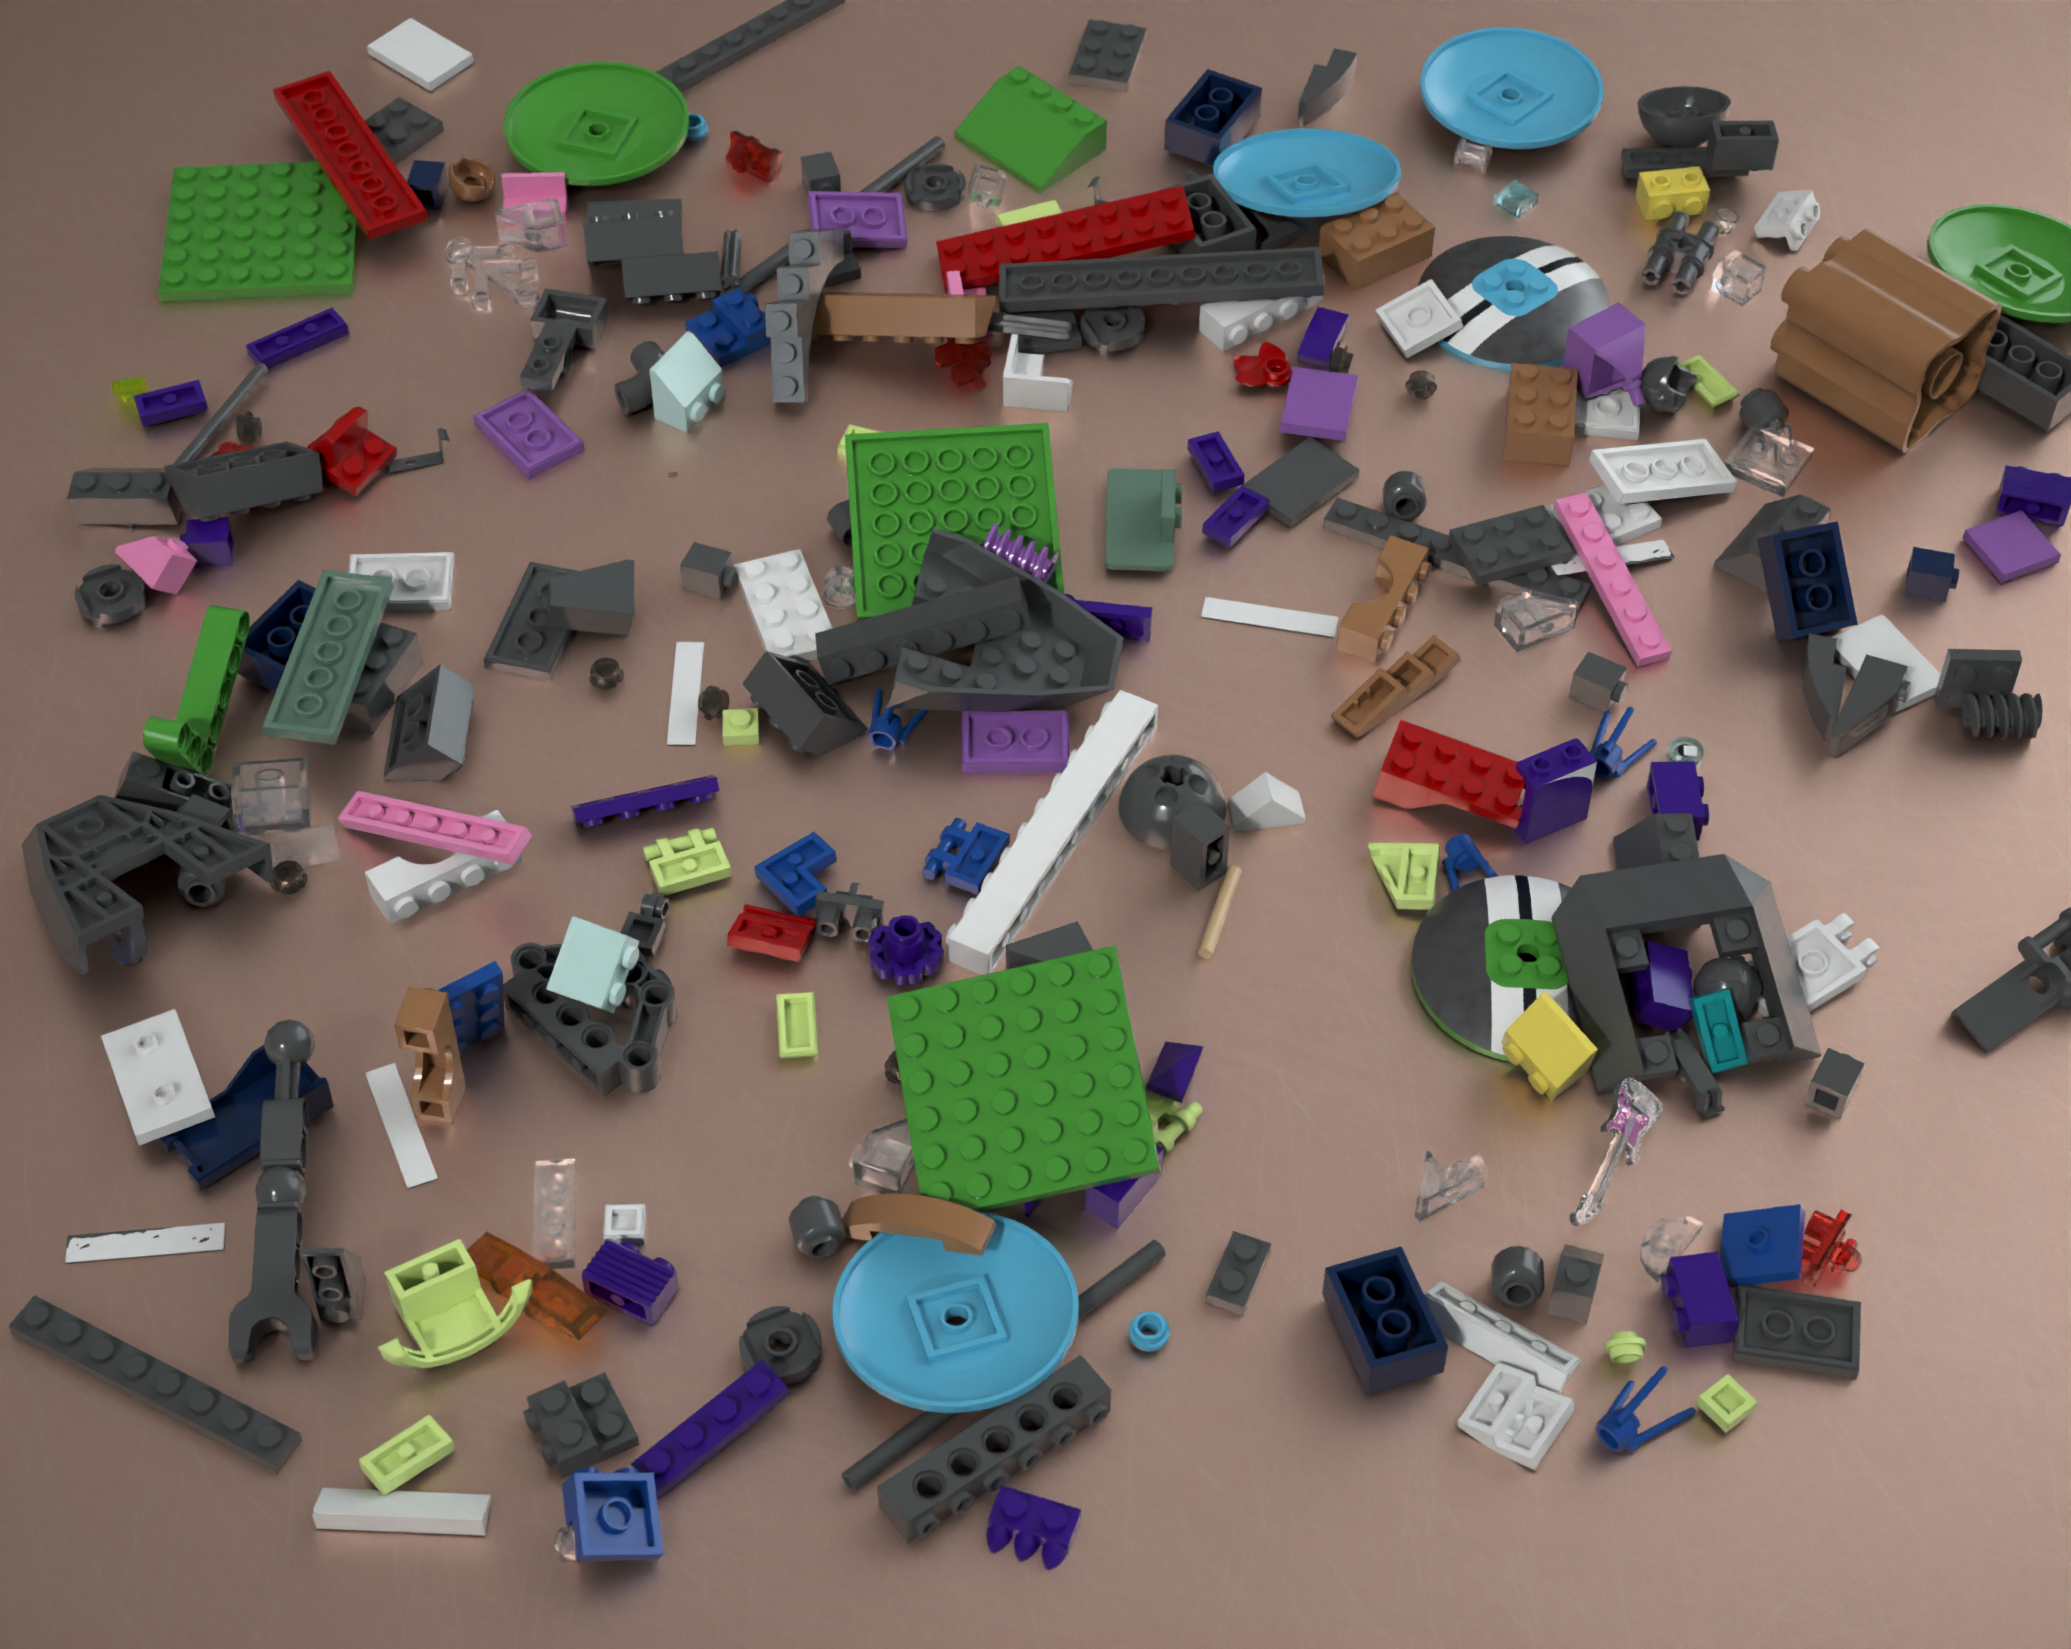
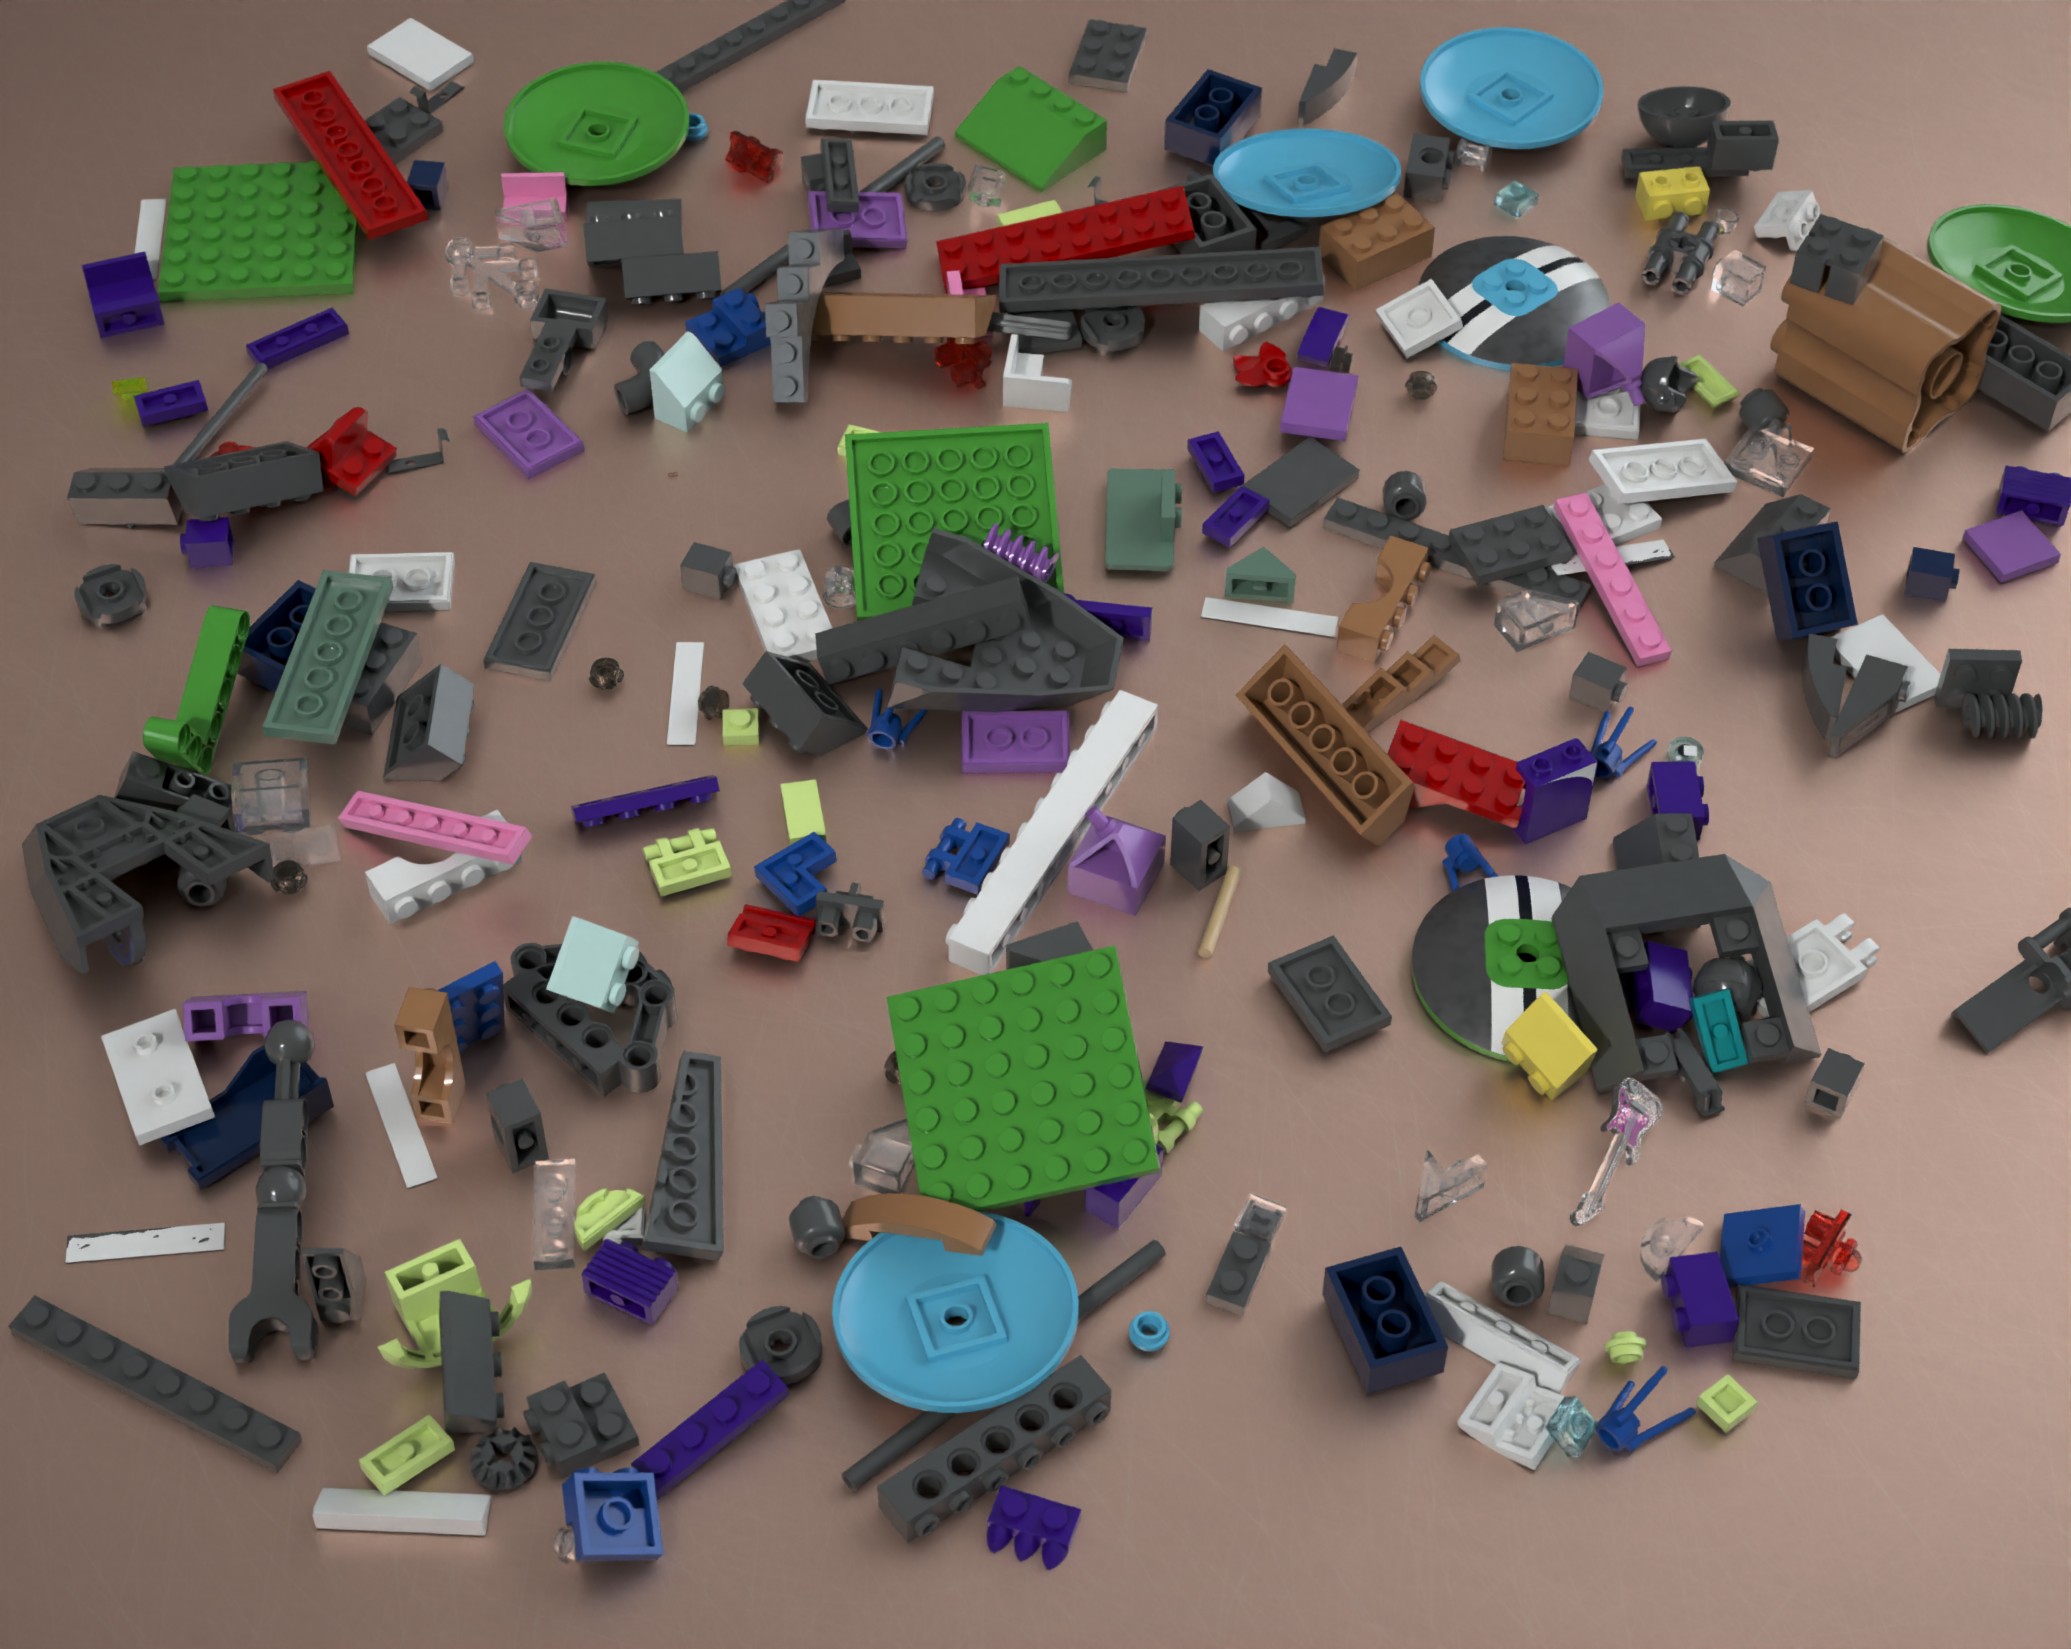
bright pink slope [115,536,197,595] -> none
clear smoke plate [236,411,262,444] -> none
medium nougat hair [448,157,496,202] -> none
clear orange slope [467,1231,607,1341] -> none
dark grey slope [539,560,634,636] -> none
dark grey plate [620,892,669,958] -> none
dark grey axle [721,229,742,288] -> none
yellowish green tile [776,992,818,1059] -> none
dark purple plant [868,915,944,985] -> none
dark grey piece [1118,755,1226,850] -> none
yellowish green wing [1368,843,1441,910] -> none
none -> dark purple panel [81,252,165,338]
none -> white sticker [134,199,166,280]
none -> medium lavender arch [183,991,309,1041]
none -> dark grey piece [410,81,465,114]
none -> dark grey slope [439,1291,504,1435]
none -> dark grey gear [470,1427,538,1490]
none -> dark grey brick [486,1079,549,1174]
none -> yellowish green tile [574,1188,646,1252]
none -> dark grey wing [642,1051,724,1261]
none -> yellowish green tile [780,779,826,845]
none -> white plate [805,80,934,135]
none -> dark grey tile [820,139,860,213]
none -> medium lavender piece [1068,806,1166,916]
none -> sand green slope [1225,547,1296,603]
none -> clear tile [1234,1193,1287,1244]
none -> medium nougat slope [1236,644,1415,847]
none -> dark grey plate [1268,935,1392,1053]
none -> dark grey brick [1403,133,1455,202]
none -> clear light blue plate [1545,1396,1598,1457]
none -> dark grey piece [1790,214,1884,305]

